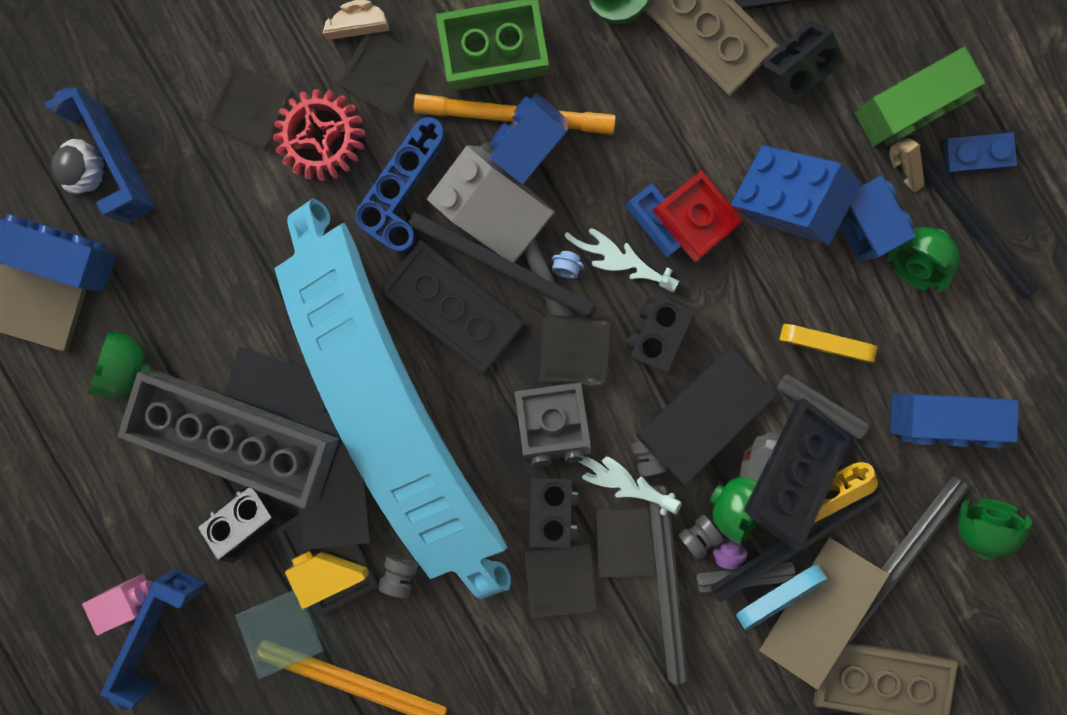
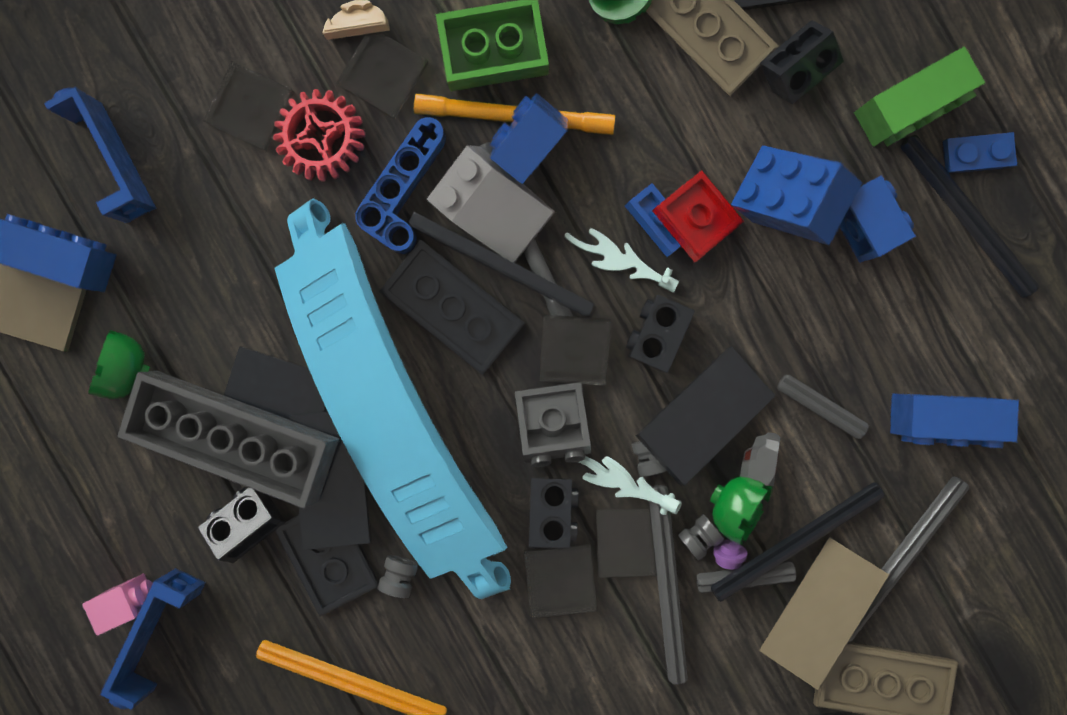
hair [51,139,105,194] -> none
clear light blue tile [235,591,324,679] -> none
yellow slope [285,551,369,609] -> none
light blue plate [552,251,584,279] -> none
medium azure beam [736,564,828,631] -> none
black tile [743,398,853,550] -> none
yellow beam [779,324,878,363] -> none
yellow beam [814,462,878,523] -> none
green cylinder [887,227,961,292] -> none
tan tile [890,138,925,192] -> none
green cylinder [958,498,1032,560] -> none

